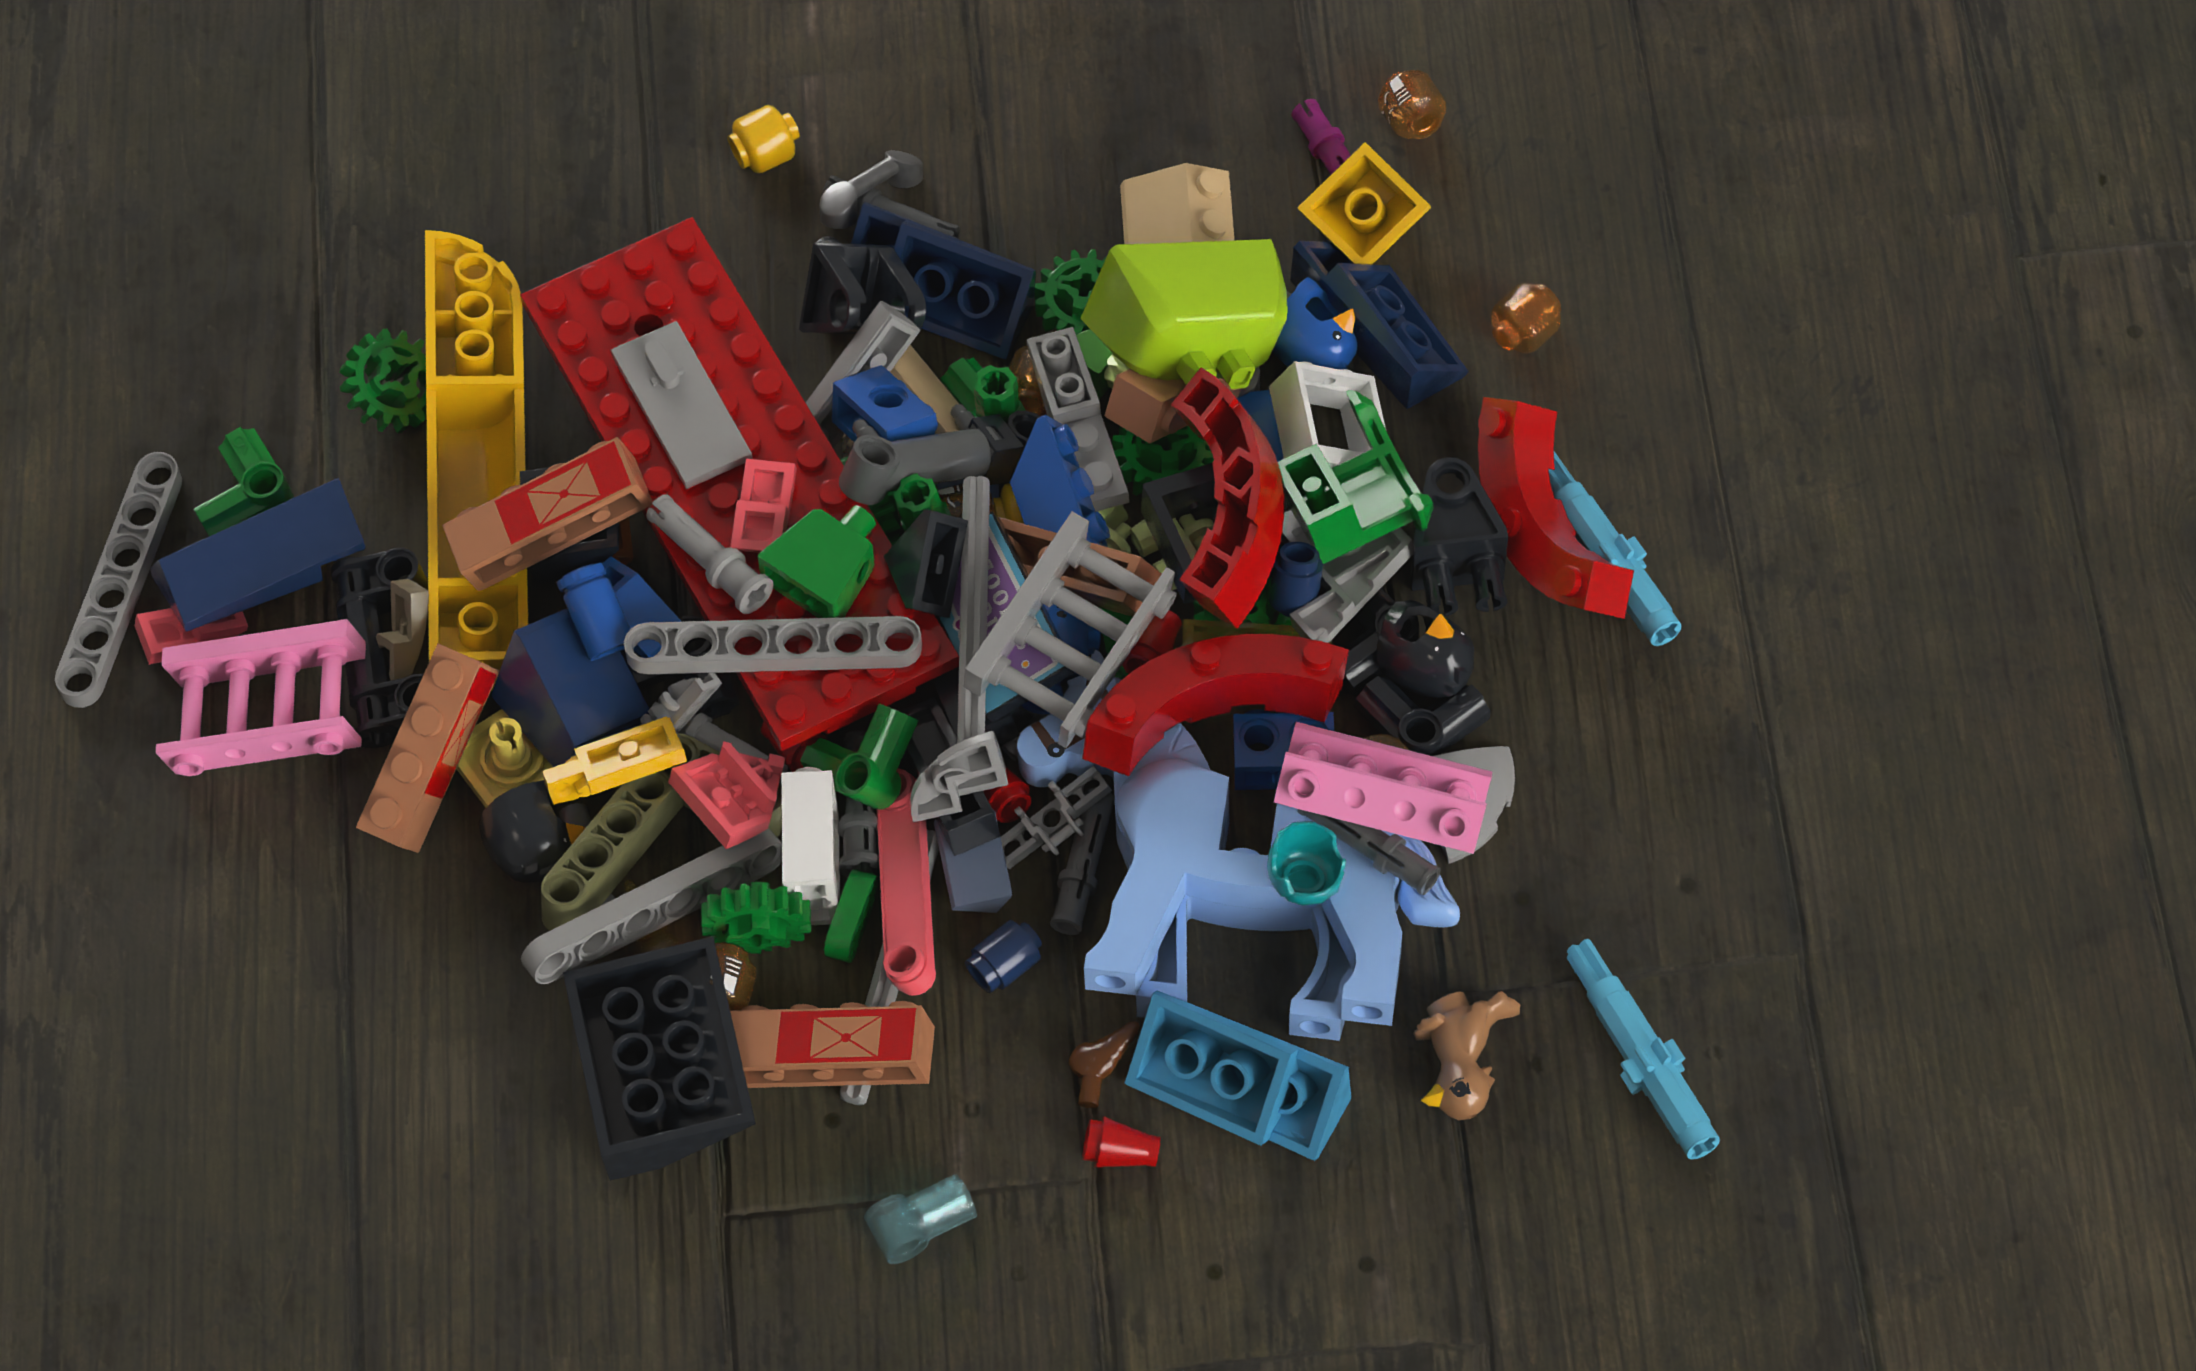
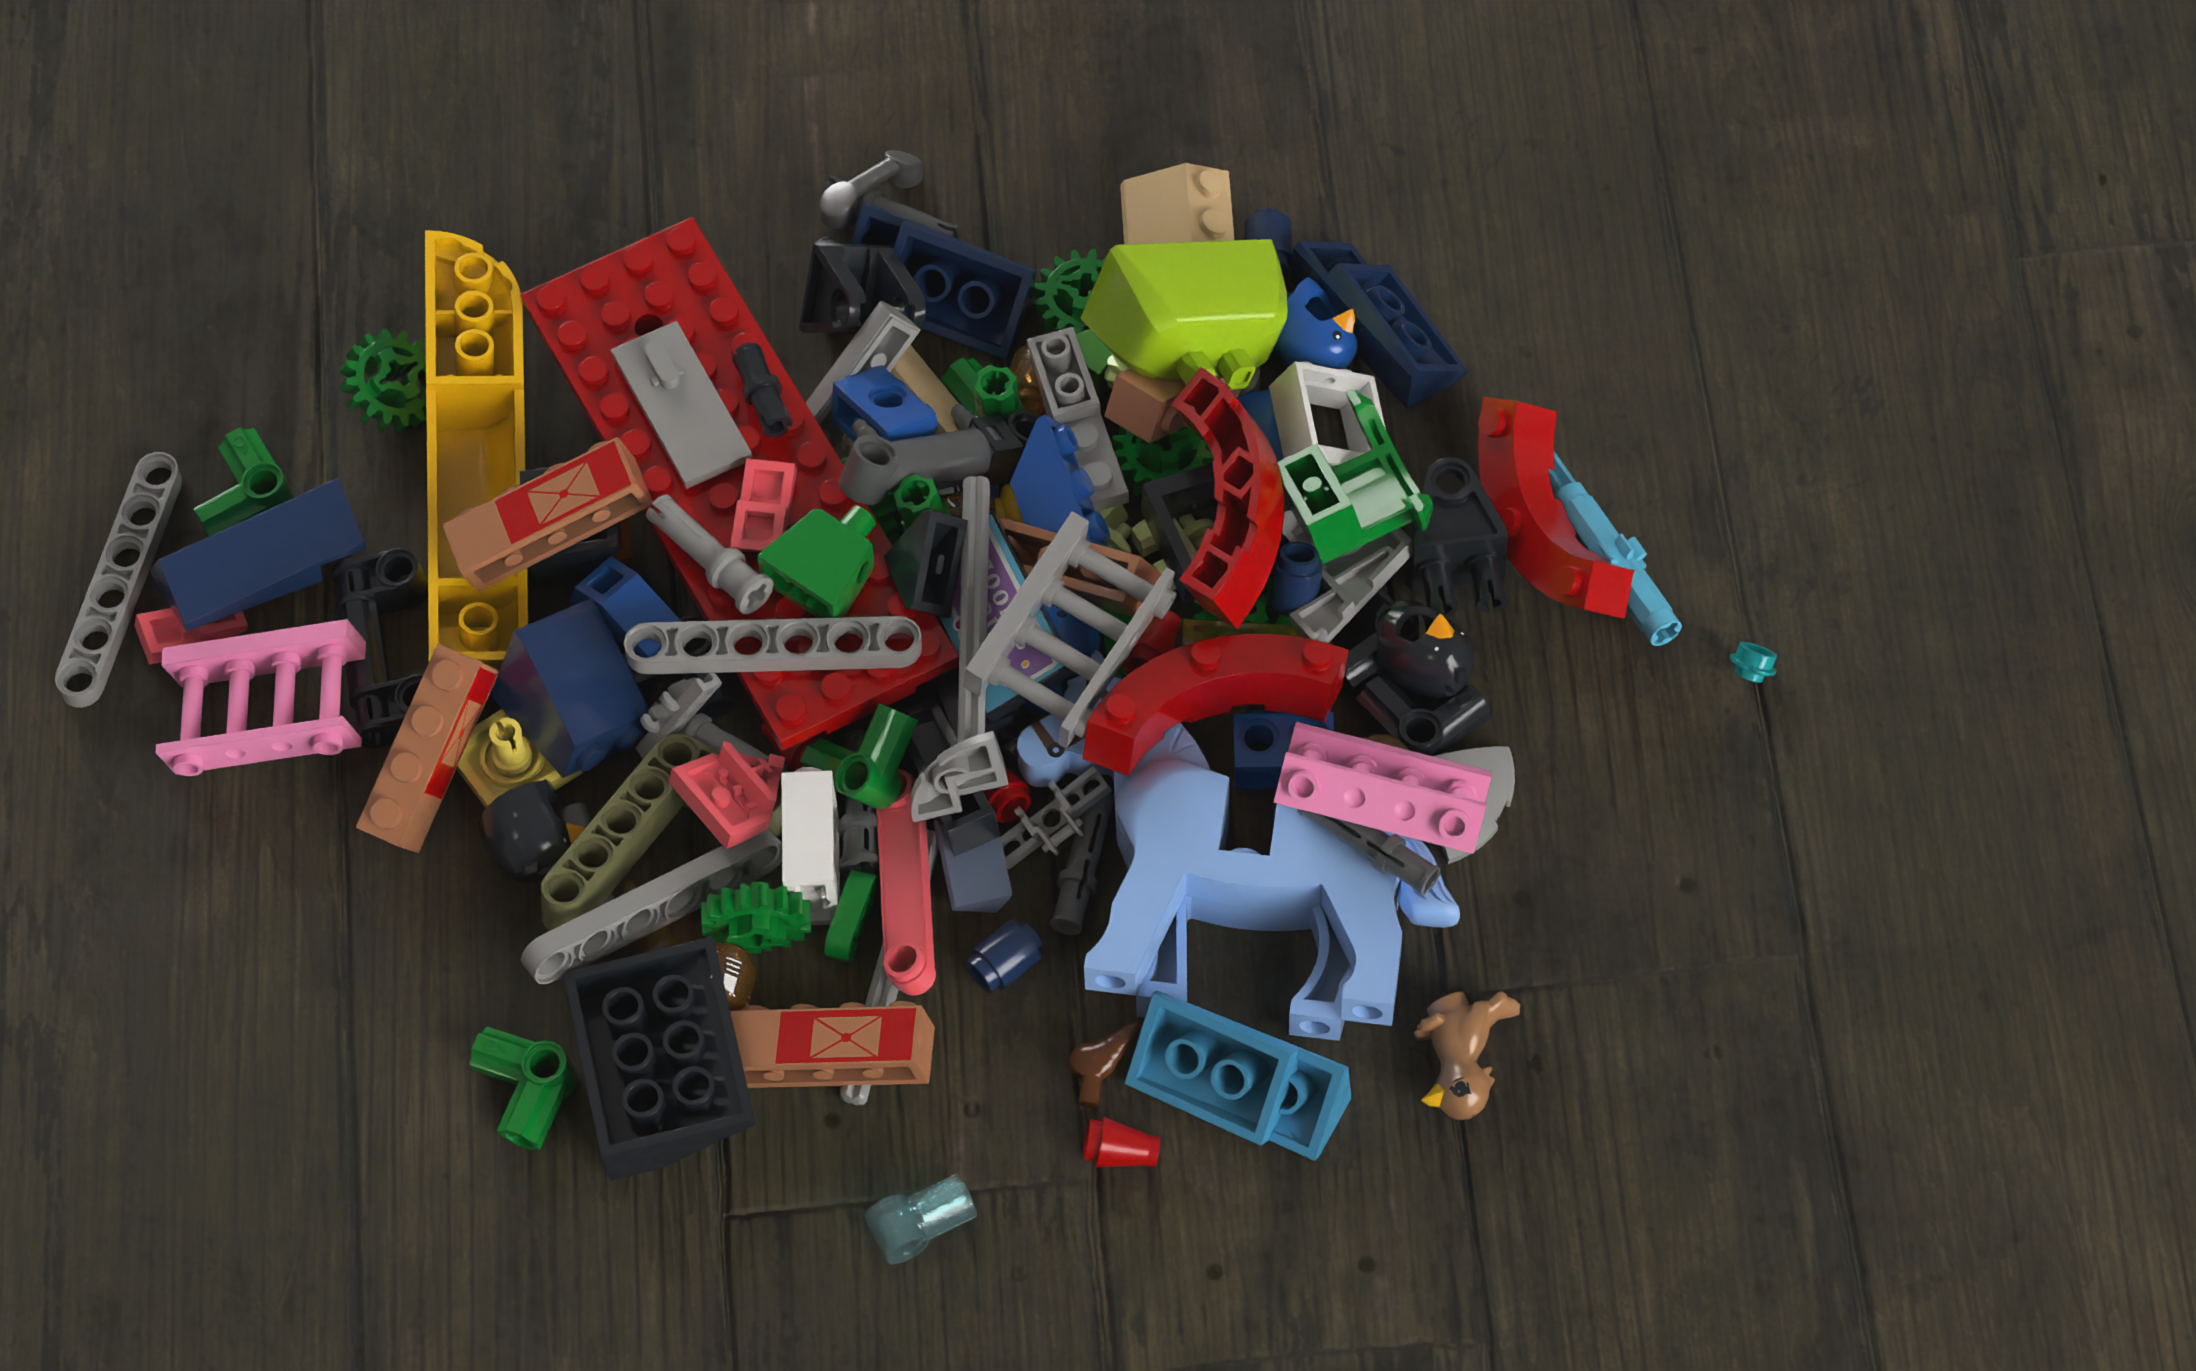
dark tan slope [376,579,429,681] -> none
yellow hinge [542,716,687,805] -> none
blue piece [556,563,630,661] -> none
yellow head [727,105,800,174] -> none
teal hair [1267,821,1346,905] -> none
magenta pin [1291,99,1351,174] -> none
yellow slope [1297,142,1431,265] -> none
clear orange head [1378,70,1447,139] -> none
clear orange head [1491,283,1561,354] -> none
medium azure piece [1567,939,1720,1159] -> none
none -> green piece [469,1026,577,1150]
none -> black pin [732,343,793,438]
none -> dark blue brick [1244,208,1293,278]
none -> teal plate [1729,642,1777,683]

